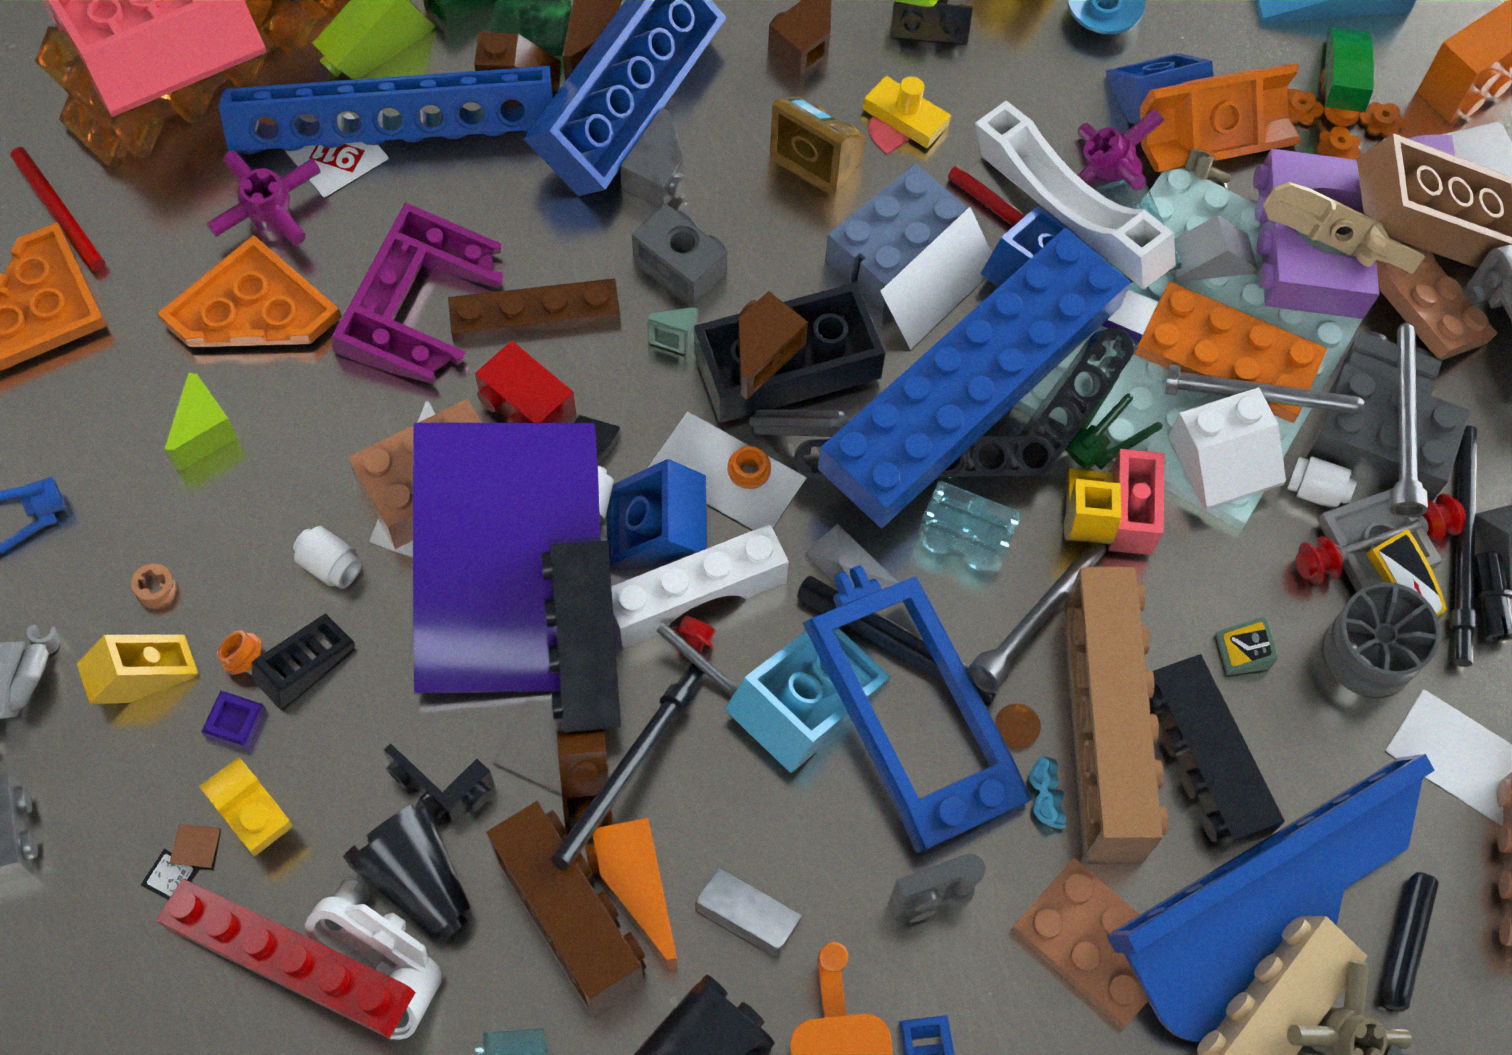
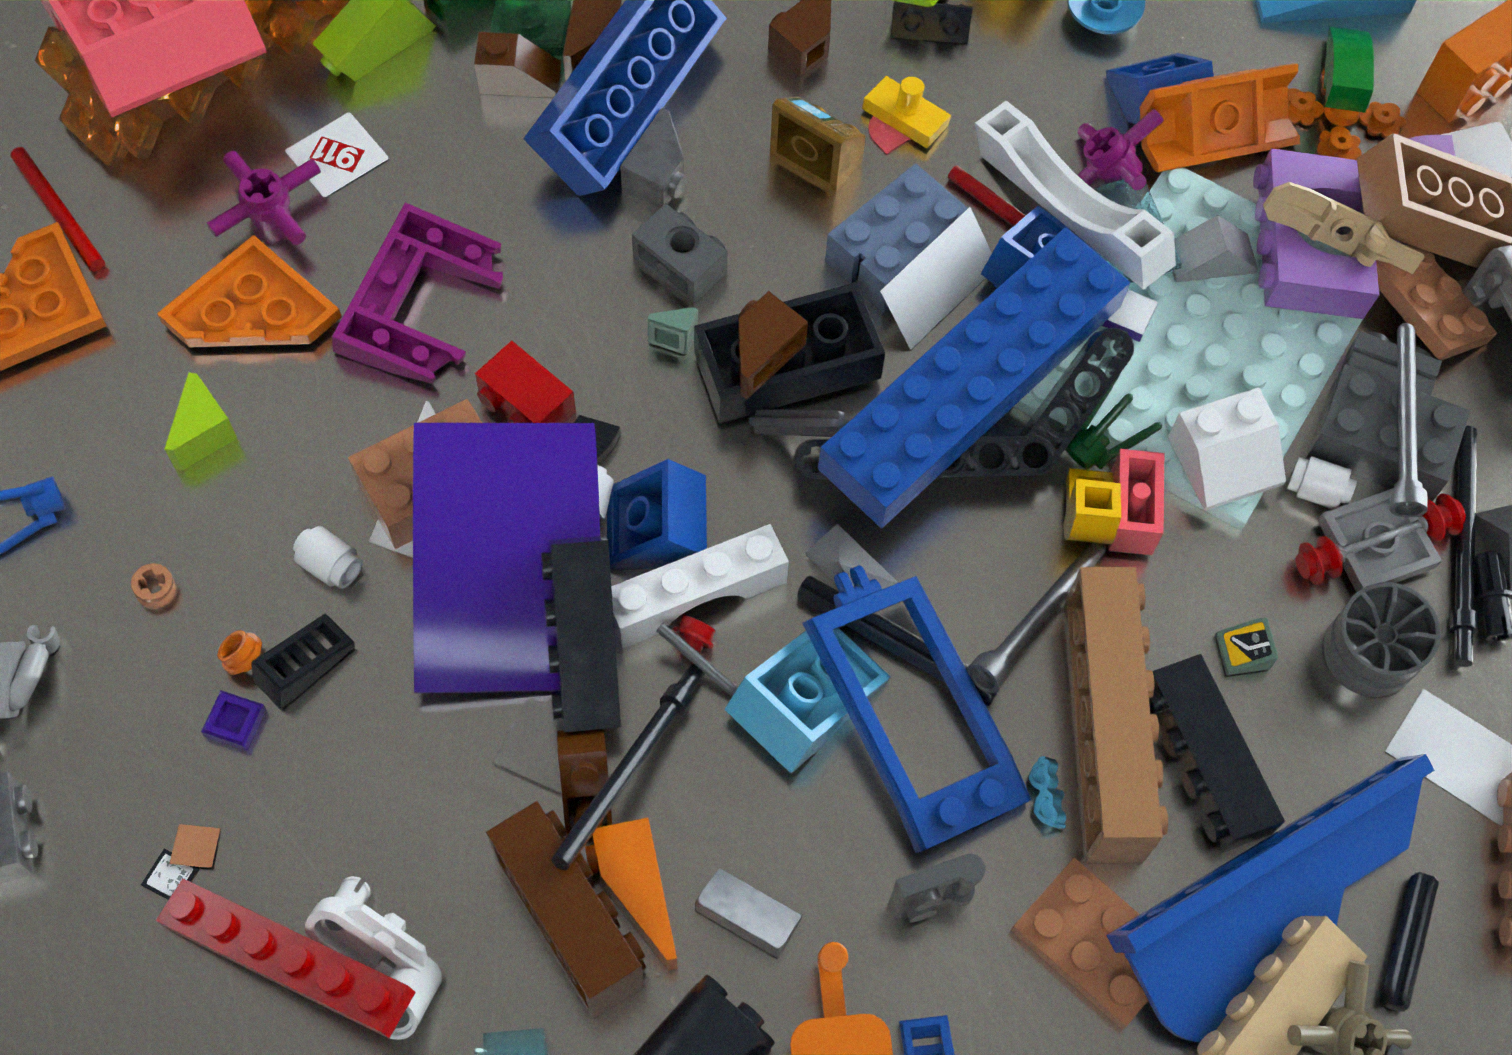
yellow slope [77,635,198,704] -> none
yellow brick [199,756,294,857] -> none
blue brick [218,66,553,154] -> none
black cone [343,799,471,940] -> none
black bracket [383,743,495,825] -> none
reddish brown plate [448,278,621,342] -> none
white sticker [647,411,807,530] -> none
orange plate [727,446,771,489] -> none
clear light blue brick [917,480,1022,572] -> none
clear orange piece [994,703,1041,750] -> none
orange plate [1135,281,1328,423] -> none
flat silver bar [1165,364,1364,414] -> none
dark tan hand [1185,149,1231,183] -> none
slope [1366,529,1447,617] -> none

